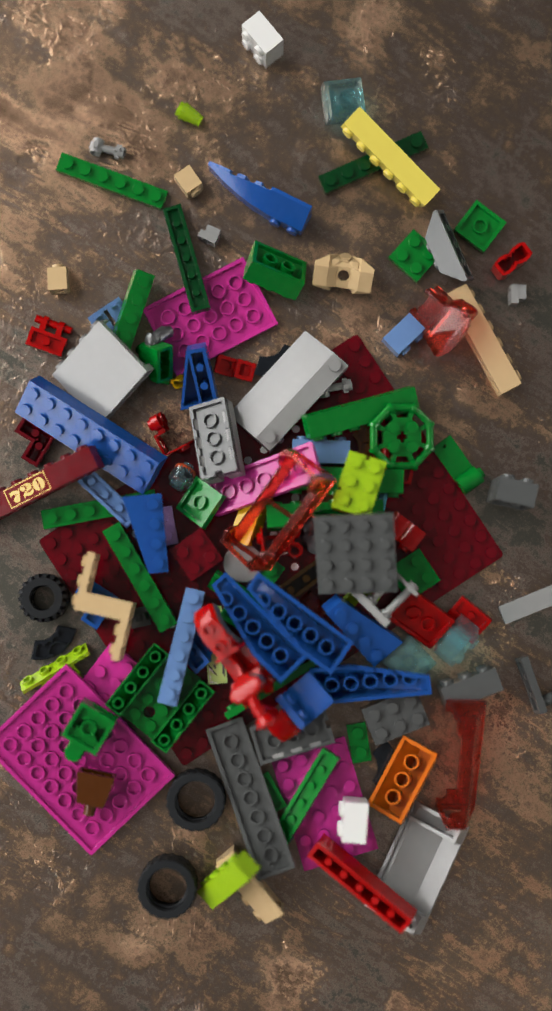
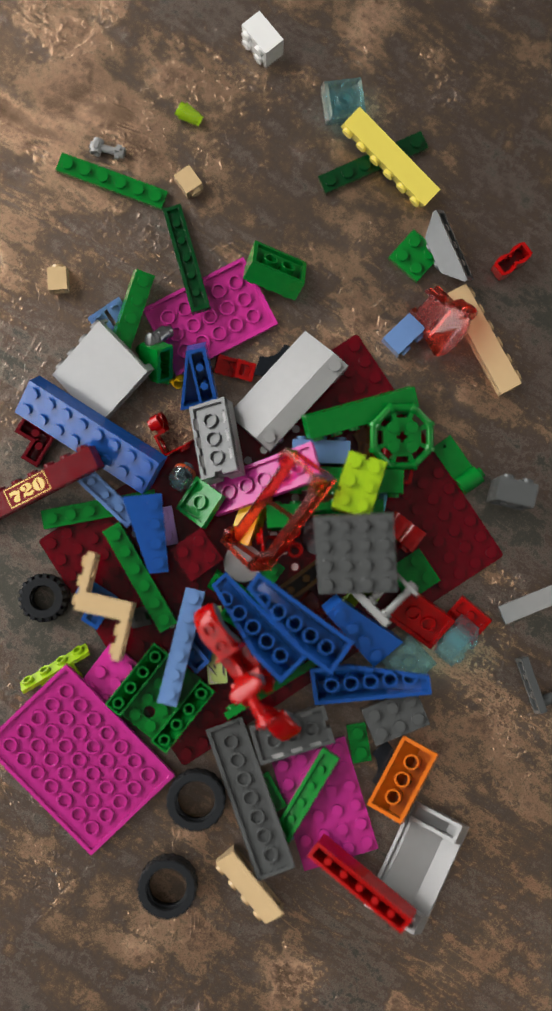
red plate [25,315,73,358] -> none
black tile [31,625,77,660] -> none
green brick [61,697,118,762] -> none
reddish brown torso [76,767,117,817] -> none
lime brick [197,850,260,910] -> none
light grey piece [198,224,221,248] -> none
blue wedge [208,161,312,236] -> none
blue bracket [275,671,335,730] -> none
tan piece [312,253,375,294] -> none
light grey bar [320,378,353,398] -> none
white brick [337,796,369,844] -> none
clear red windscreen [435,699,487,830] -> none
dark grey brick [436,664,504,711] -> none
green plate [453,200,507,253] -> none
light grey piece [508,284,526,306] -> none

